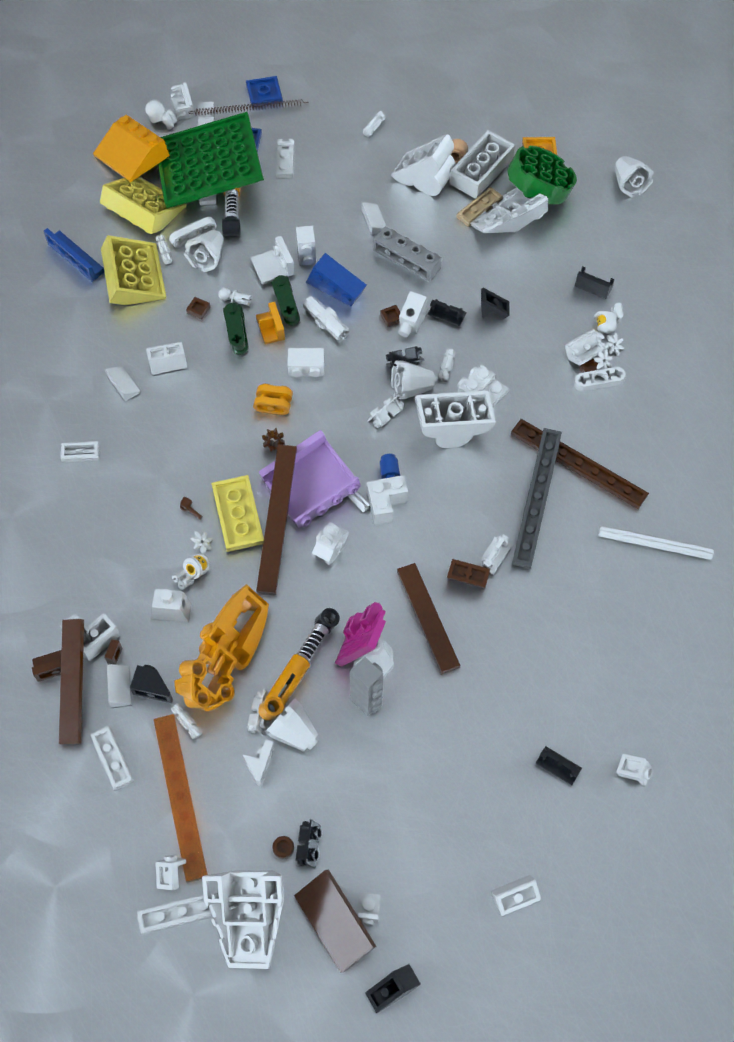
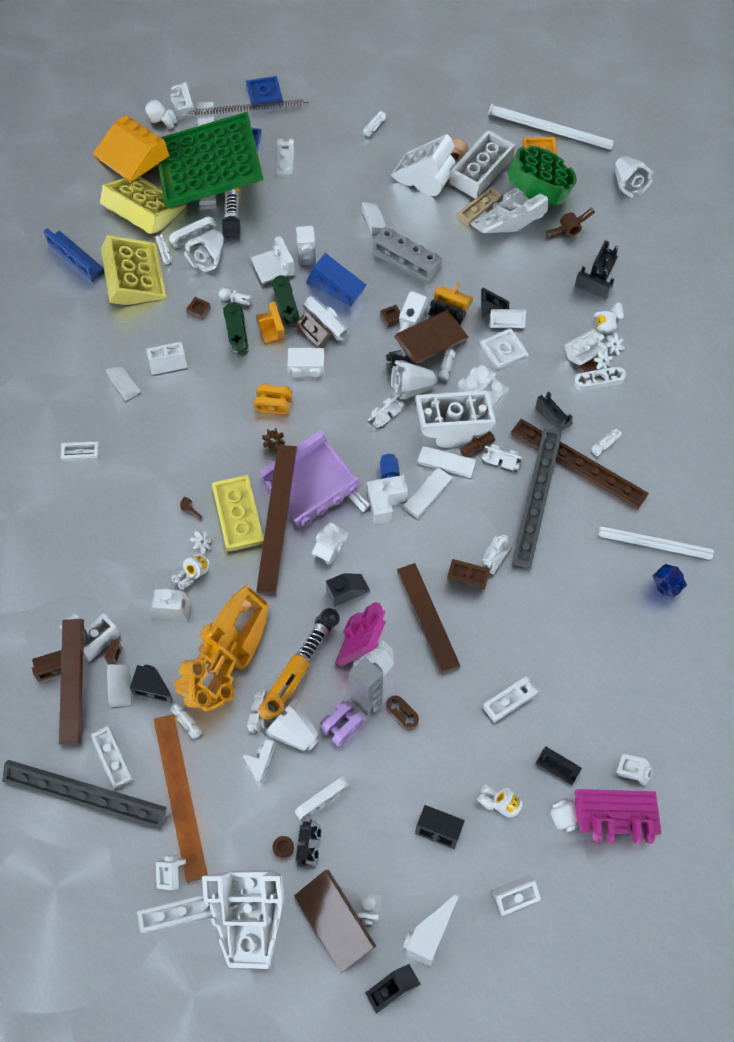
none -> dark grey plate [2,760,167,830]
none -> white beam [294,776,351,821]
none -> plate [296,311,331,348]
none -> lavender brick [320,700,367,747]
none -> black slope [326,573,370,607]
none -> reddish brown beam [386,695,419,731]
none -> reddish brown tile [394,310,468,365]
none -> white tile [403,467,453,519]
none -> white slope [403,895,459,968]
none -> black hinge [414,805,465,850]
none -> white tile [417,446,476,478]
none -> light orange panel [434,284,473,312]
none -> reddish brown axle [460,431,495,457]
none -> white piece [477,785,522,818]
none -> white tile [480,328,529,371]
none -> white hinge [482,445,522,471]
none -> white plate [482,676,540,723]
none -> white axle [488,103,614,150]
none -> white tile [490,309,527,328]
none -> black hinge [535,391,573,431]
none -> reddish brown piece [546,207,595,237]
none -> white head [550,798,579,832]
none -> dark pink hinge [574,789,662,844]
none -> black hinge [590,240,618,281]
none -> white axle [591,428,621,456]
none -> clear blue brick [652,564,687,597]

